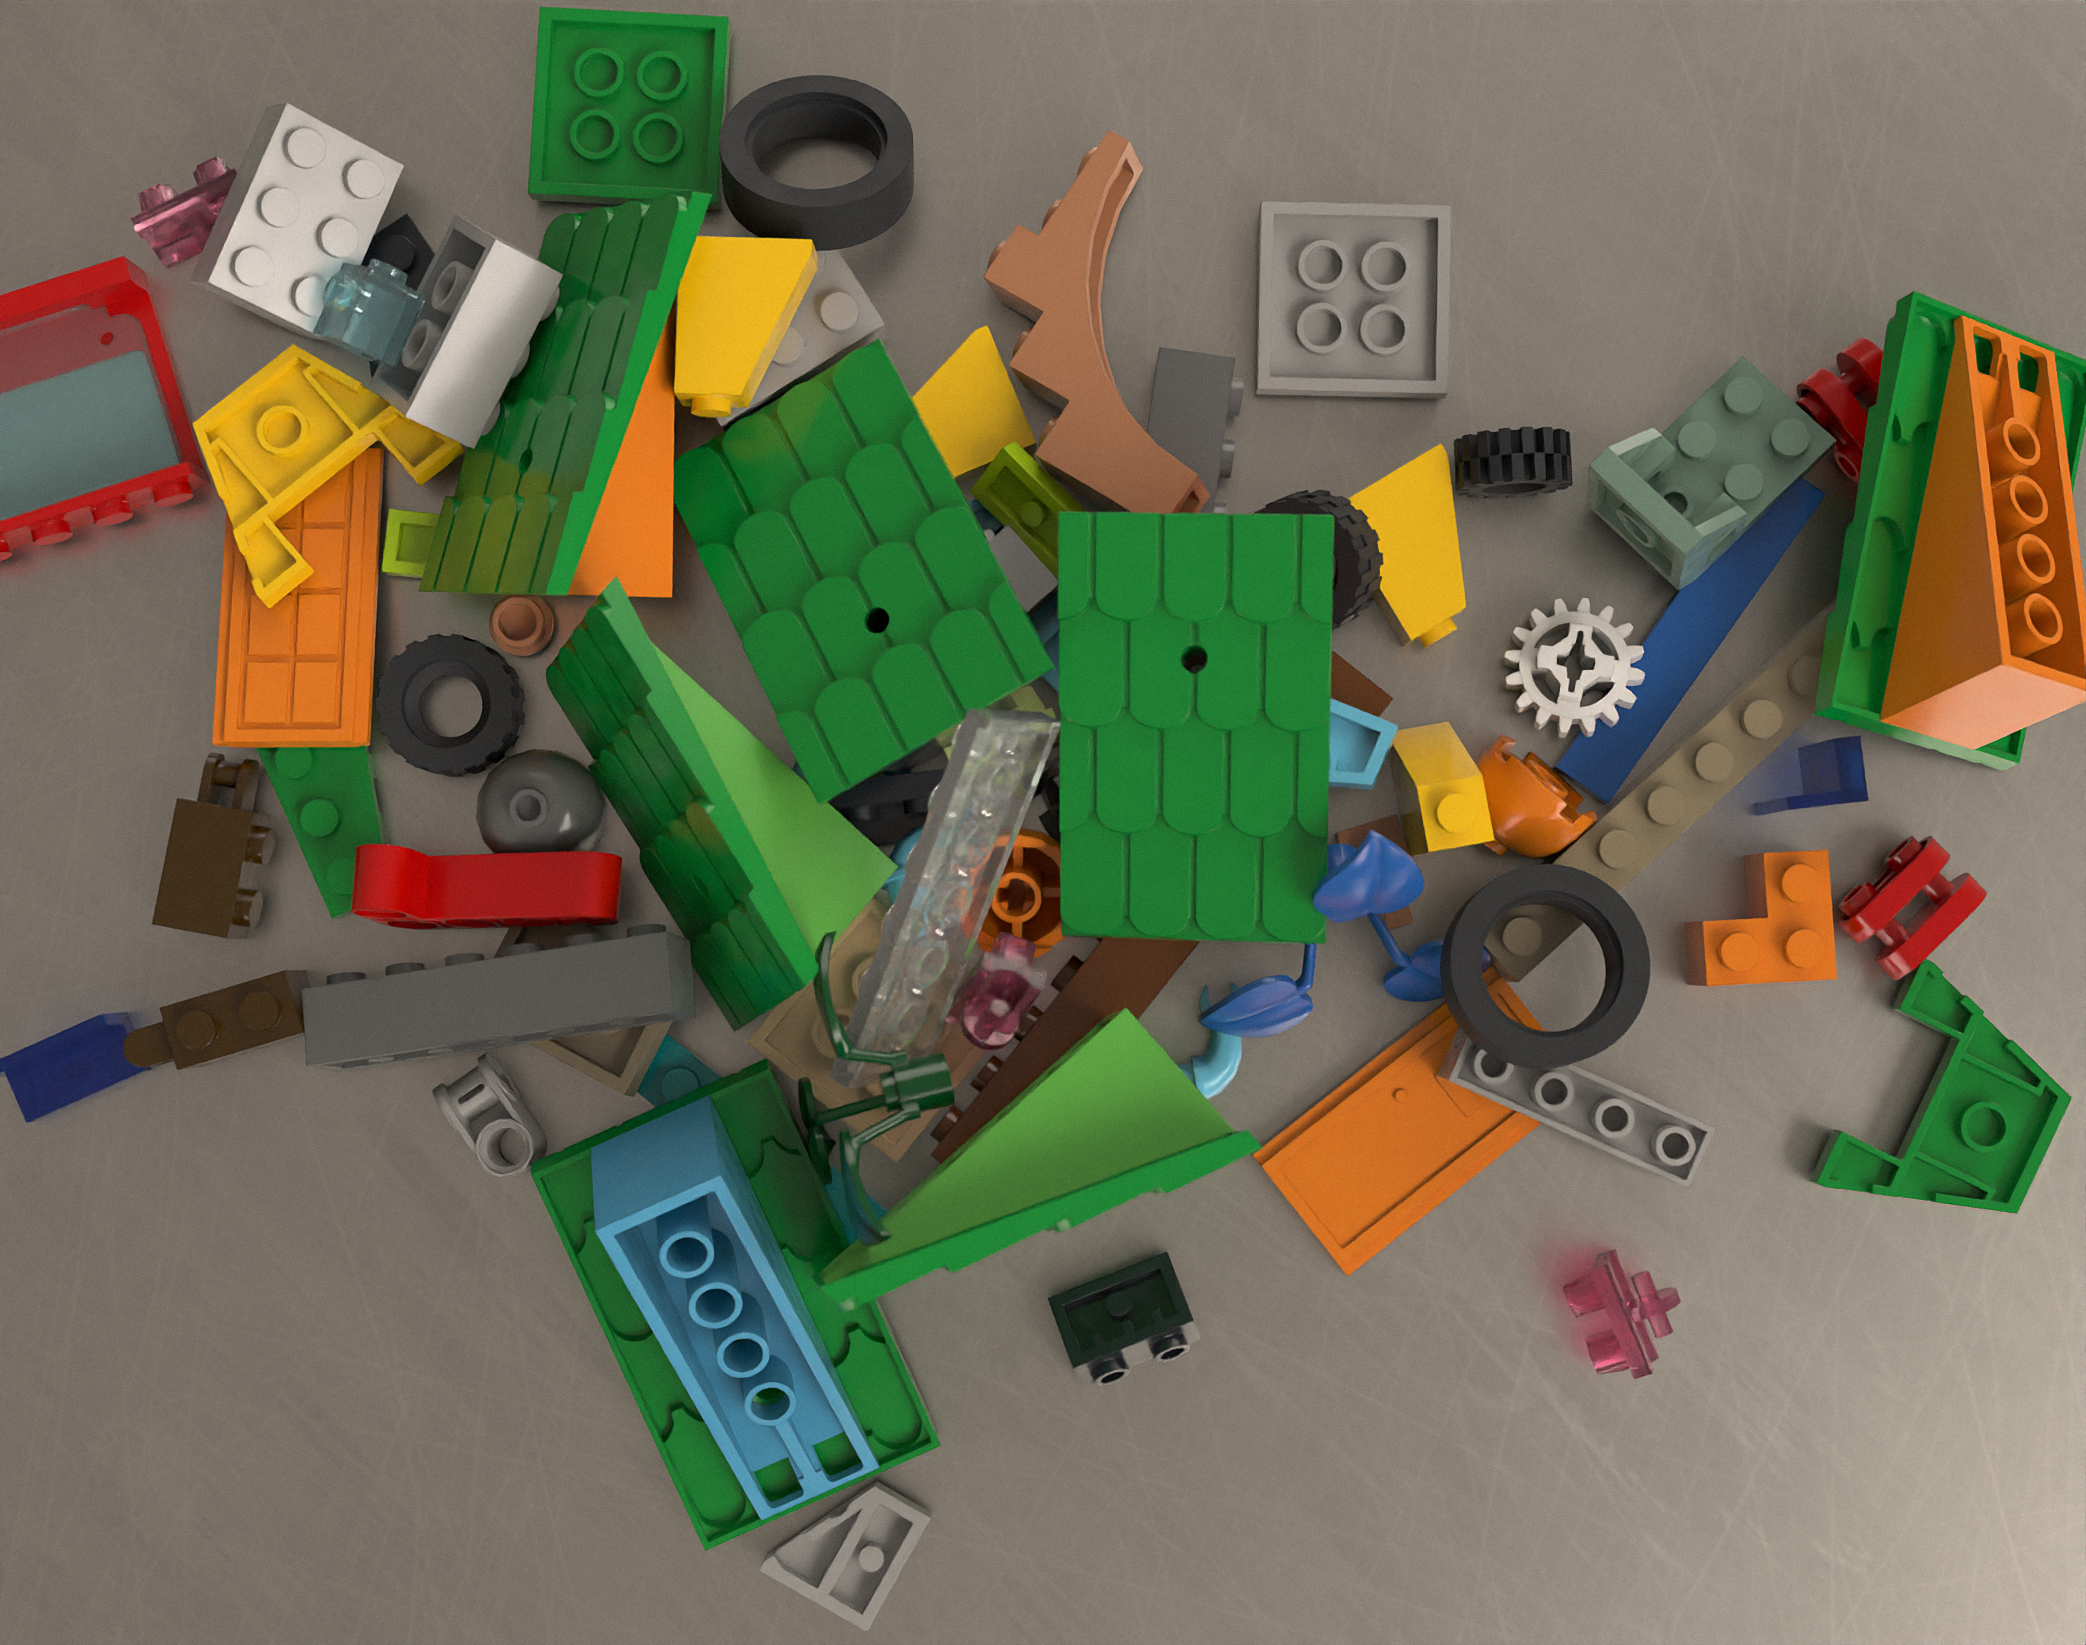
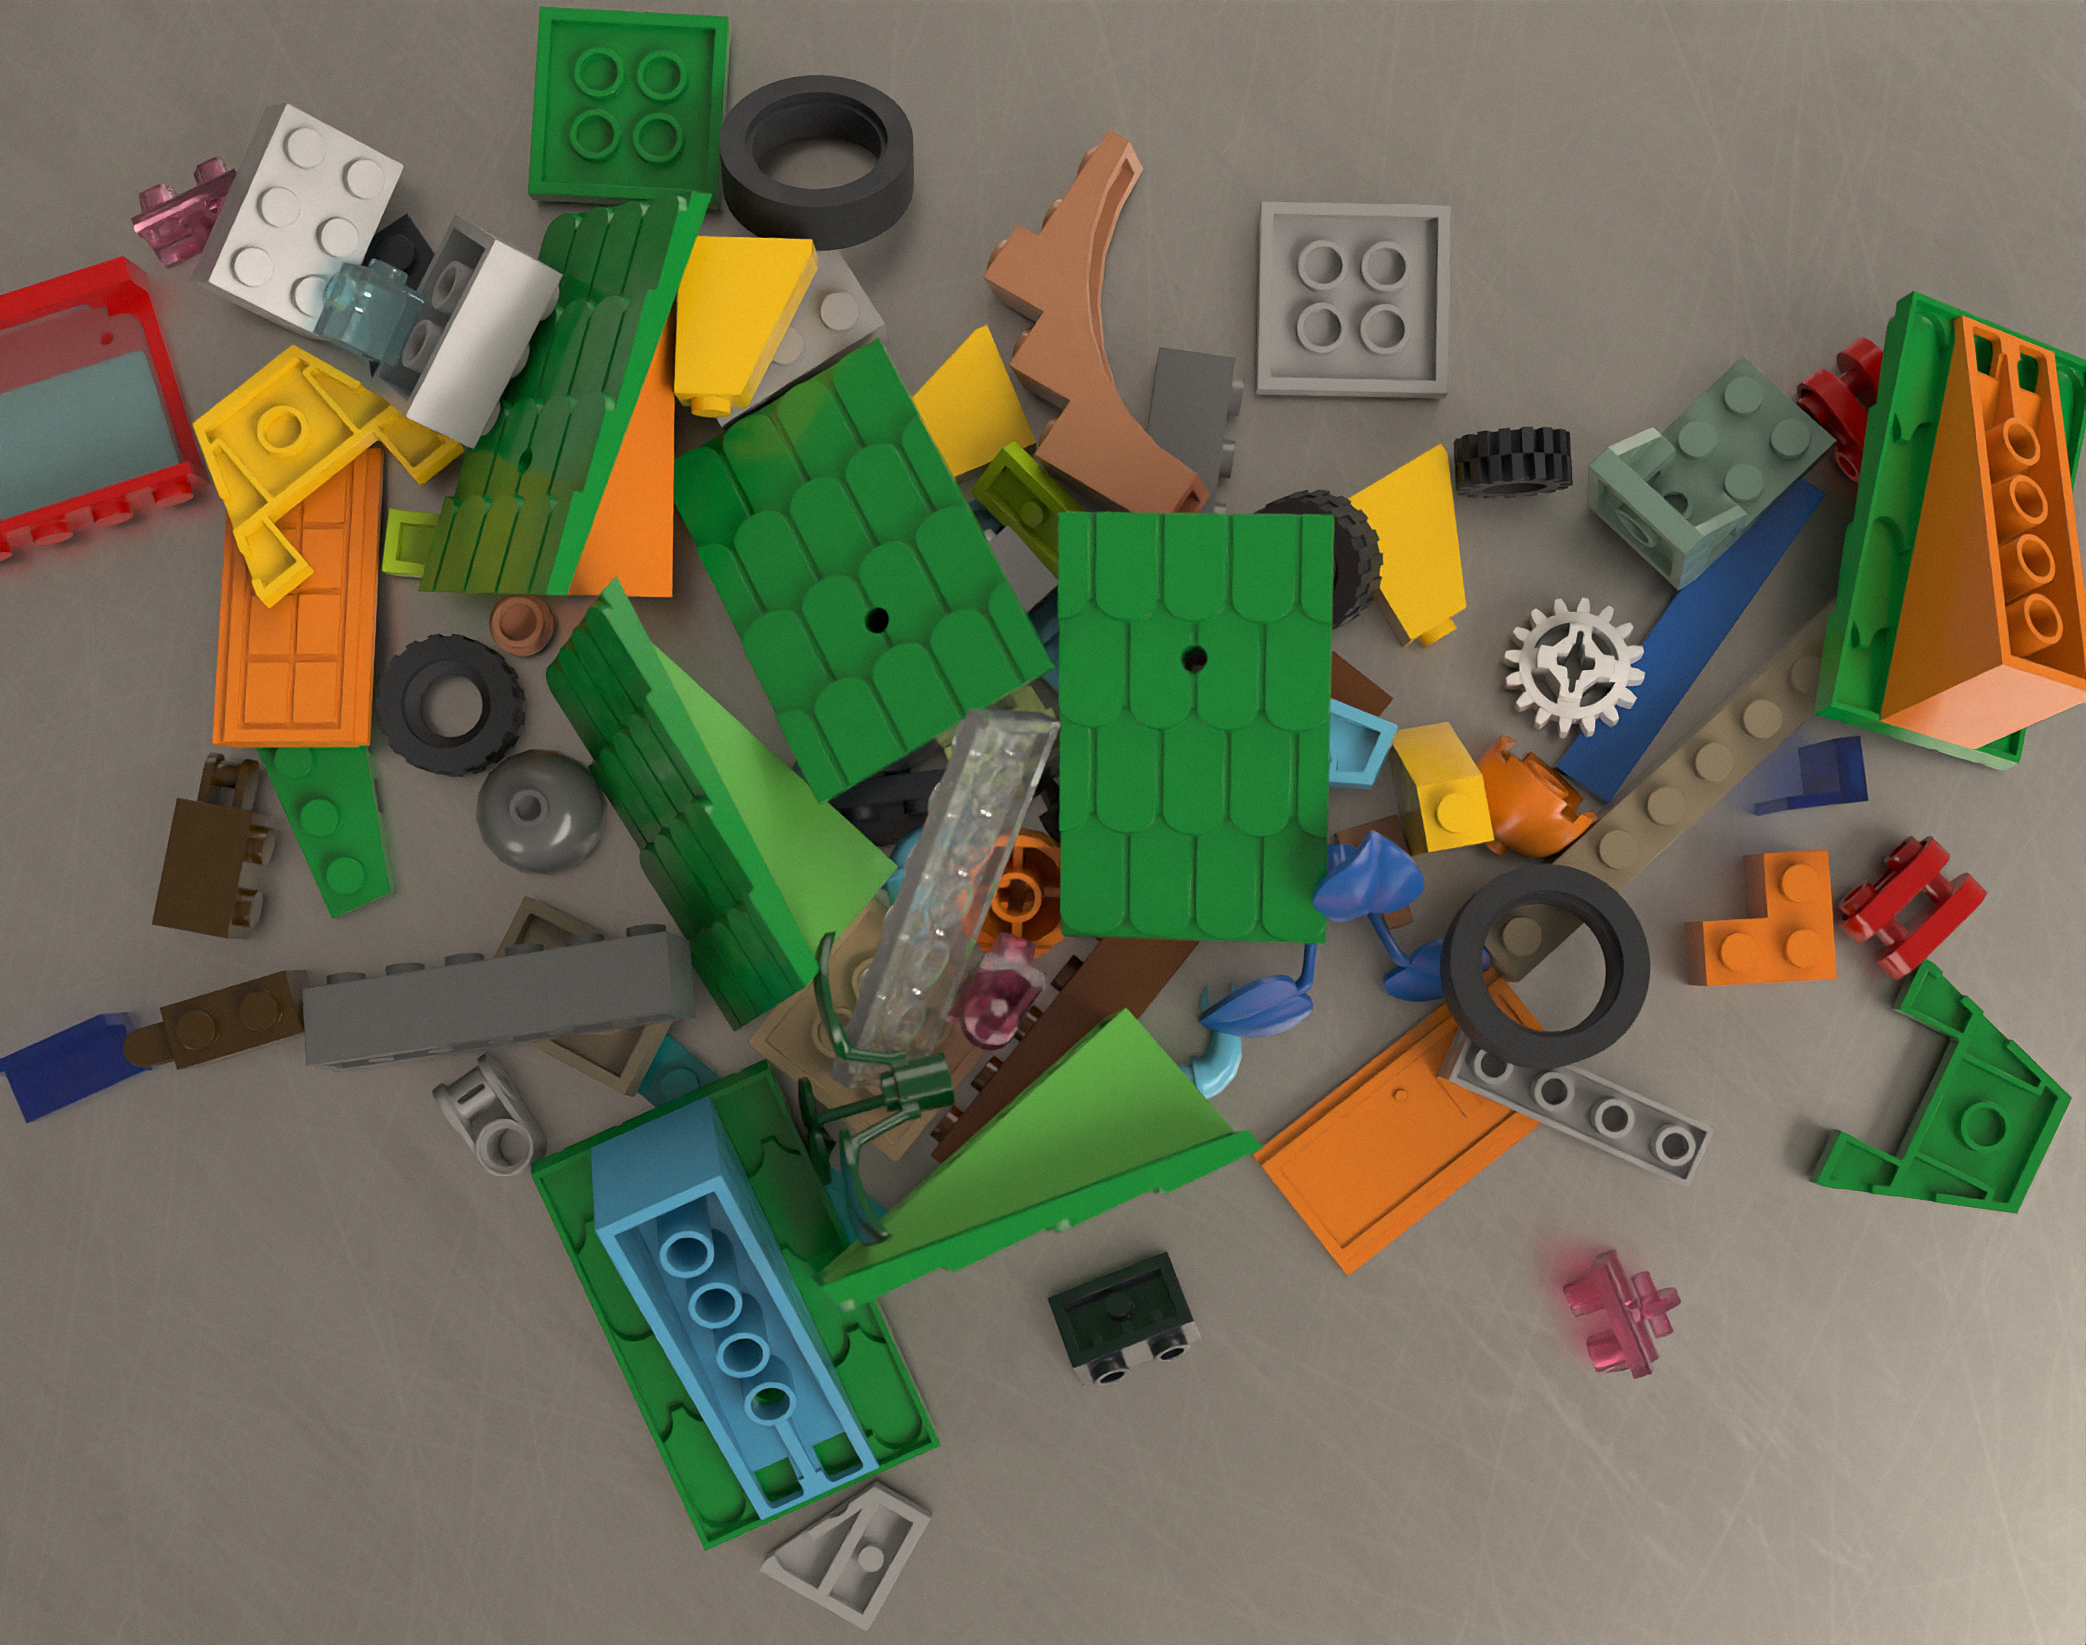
red beam [351,844,622,930] -> none

